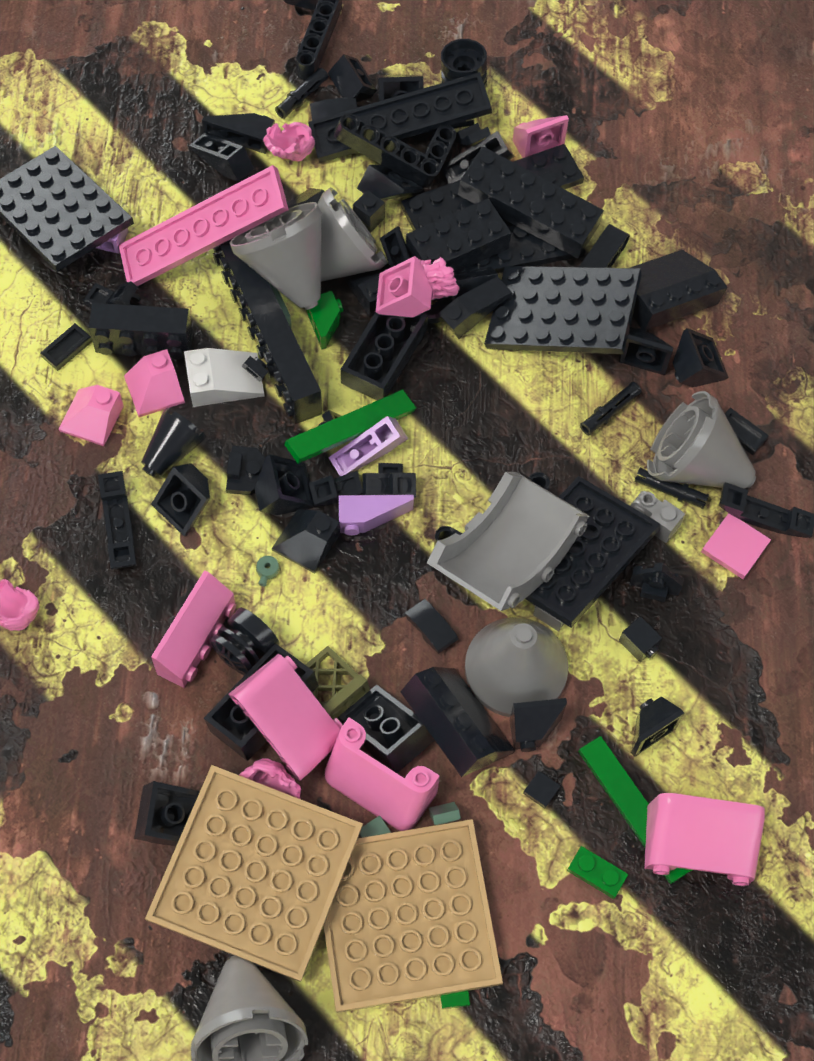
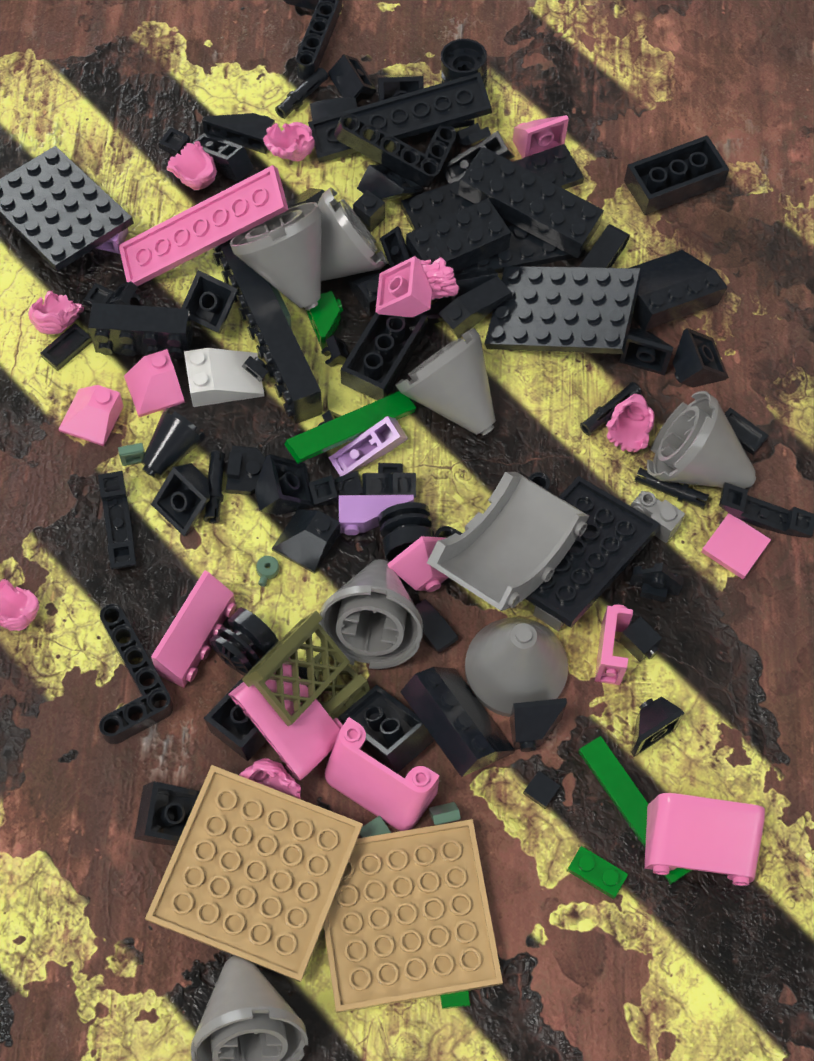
none -> bright pink hair [28,291,84,334]
none -> black beam [99,604,173,744]
none -> sand green tile [118,443,145,466]
none -> black plate [159,127,190,156]
none -> bright pink hair [167,141,217,190]
none -> black slope [182,270,239,333]
none -> black pin [204,451,225,524]
none -> olive fence [242,611,350,726]
none -> light grey cone [319,559,423,669]
none -> black tile [321,335,350,367]
none -> black wheel [378,502,435,562]
none -> bright pink slope [387,536,448,592]
none -> light grey cone [395,328,496,436]
none -> bright pink panel [595,605,633,685]
none -> bright pink hair [606,394,655,452]
none -> black brick [624,135,729,215]

